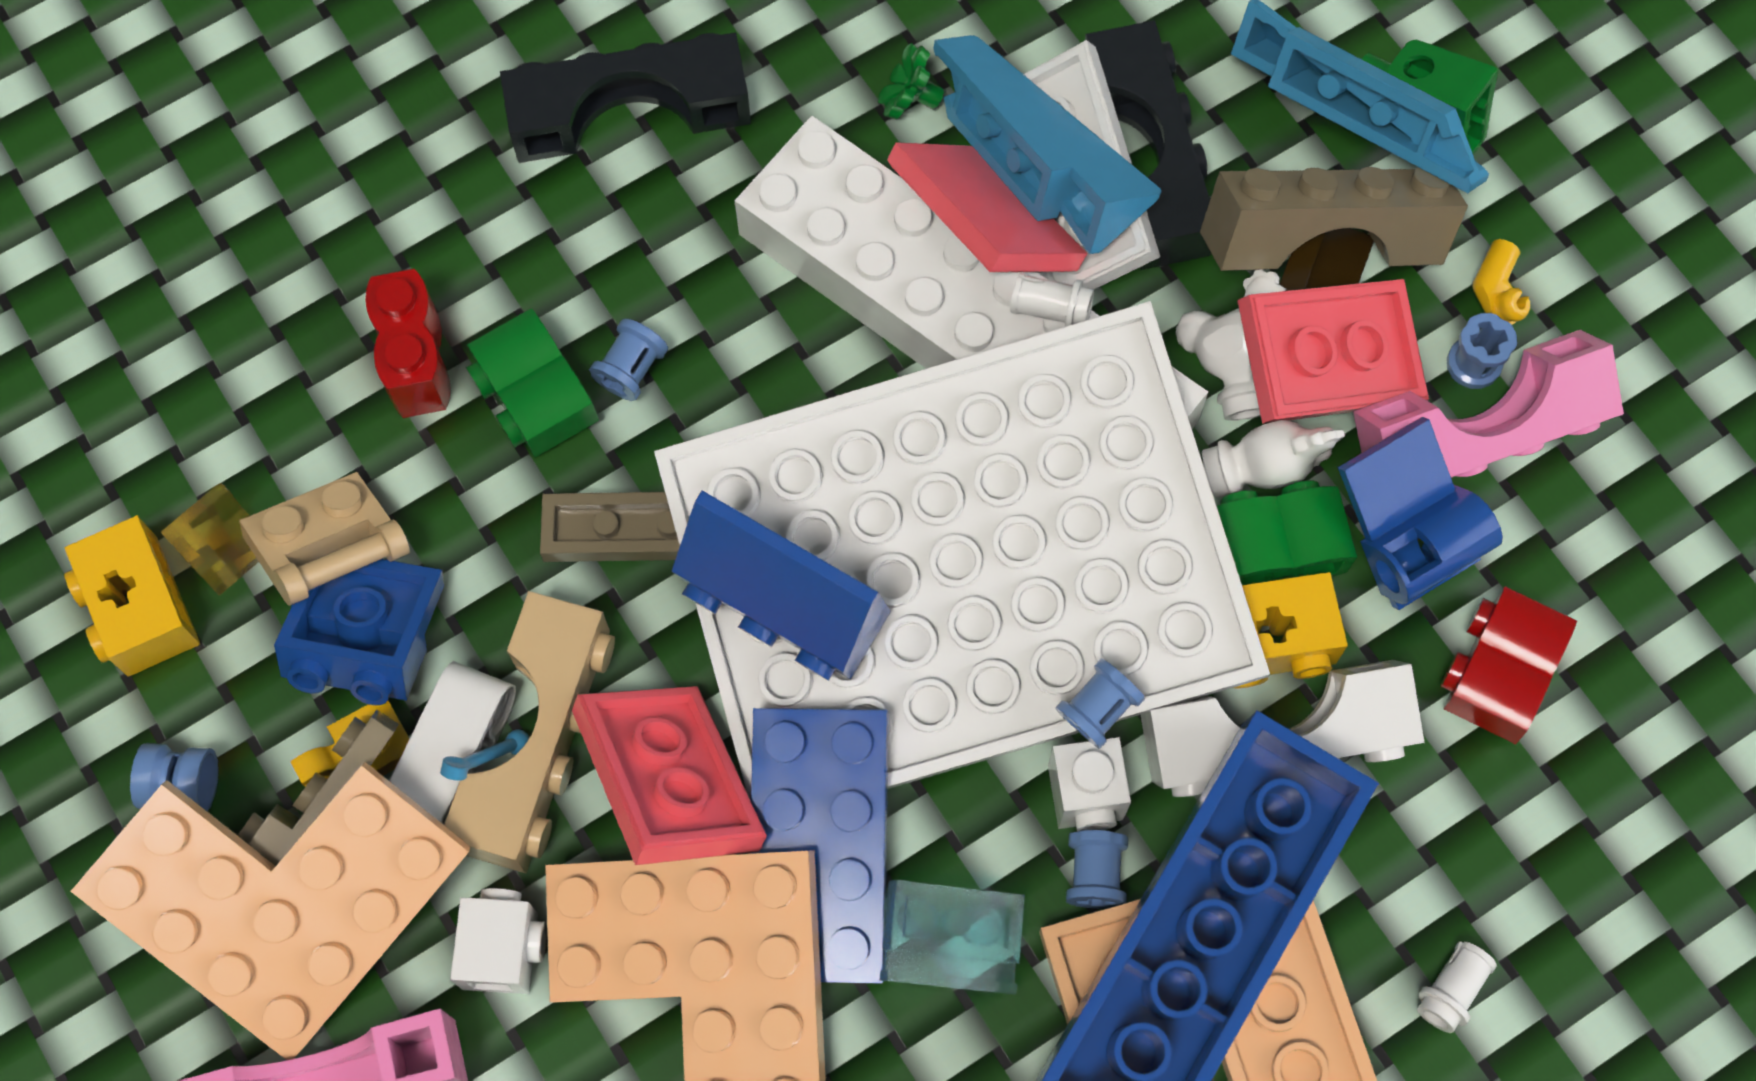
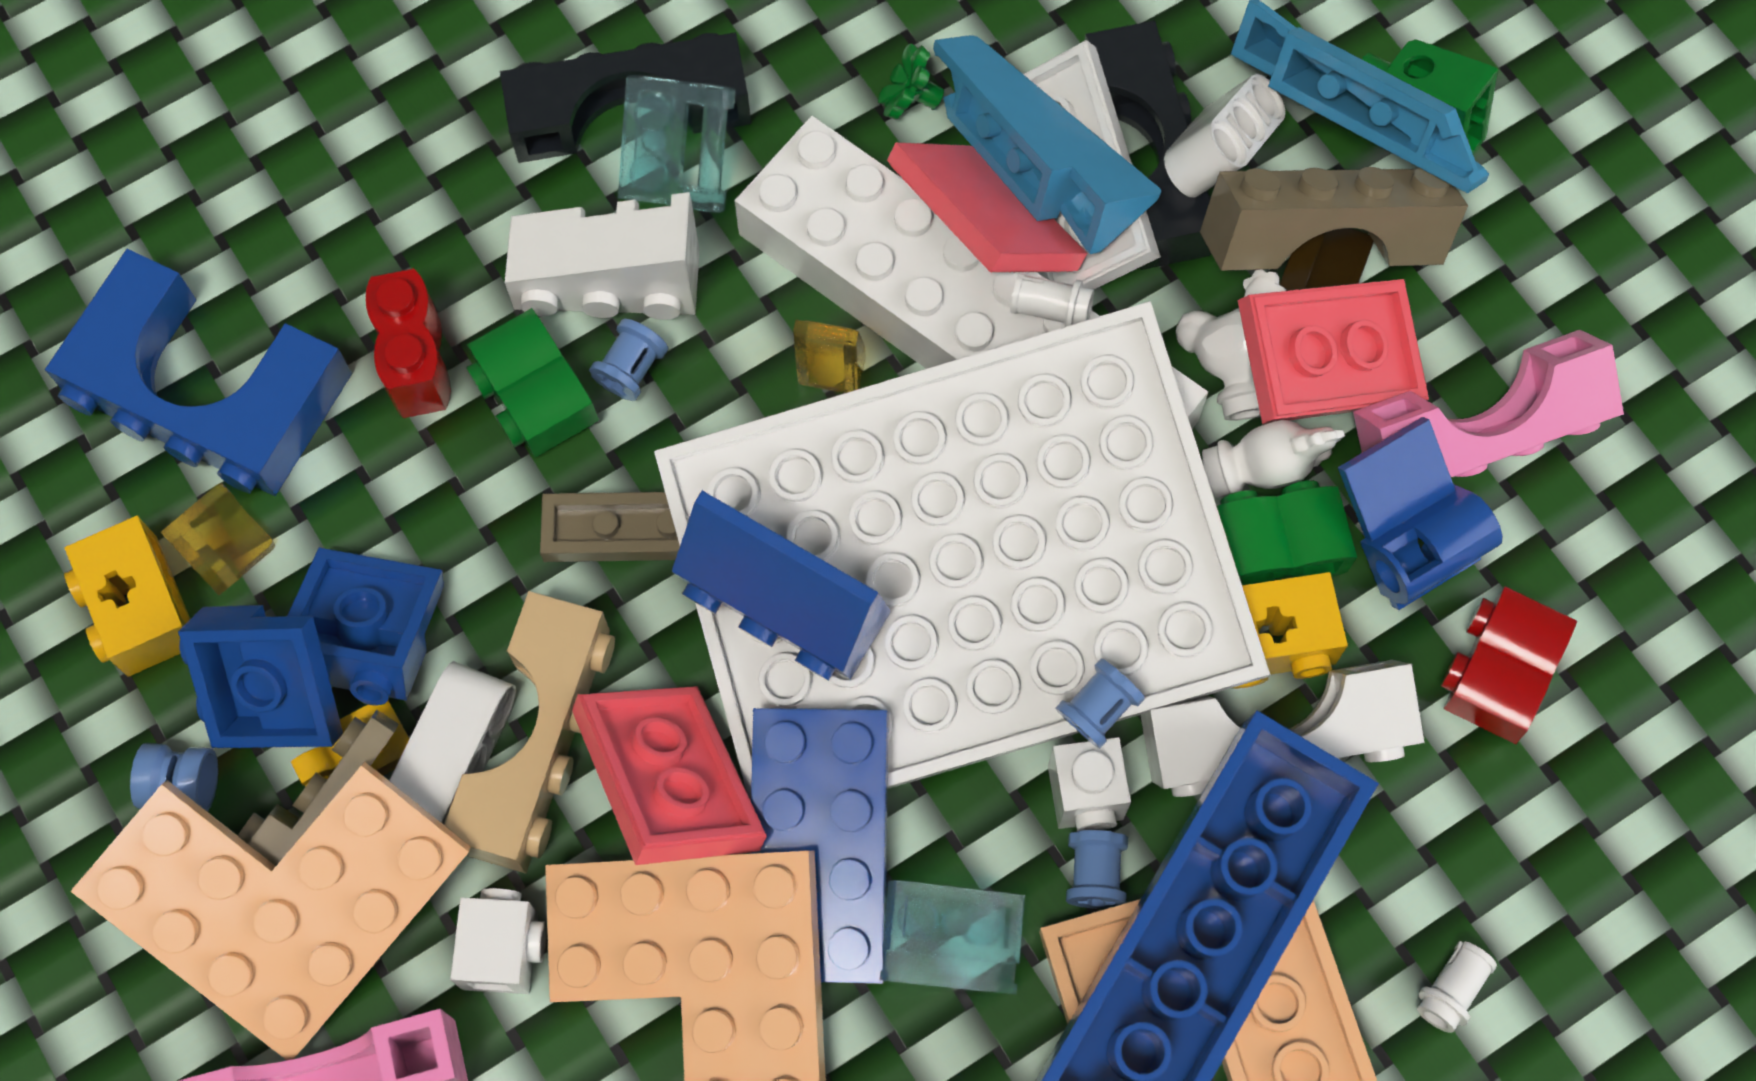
tan plate [239,472,410,606] -> none
dark azure hinge [440,730,530,781] -> none
medium blue bush [1447,313,1517,389] -> none
yellow arm [1472,239,1530,325] -> none
none -> blue arch [45,248,352,496]
none -> blue plate [178,605,343,748]
none -> white wedge [505,192,700,320]
none -> clear light blue plate [618,75,736,212]
none -> clear yellow slope [793,320,866,393]
none -> white beam [1164,74,1285,198]

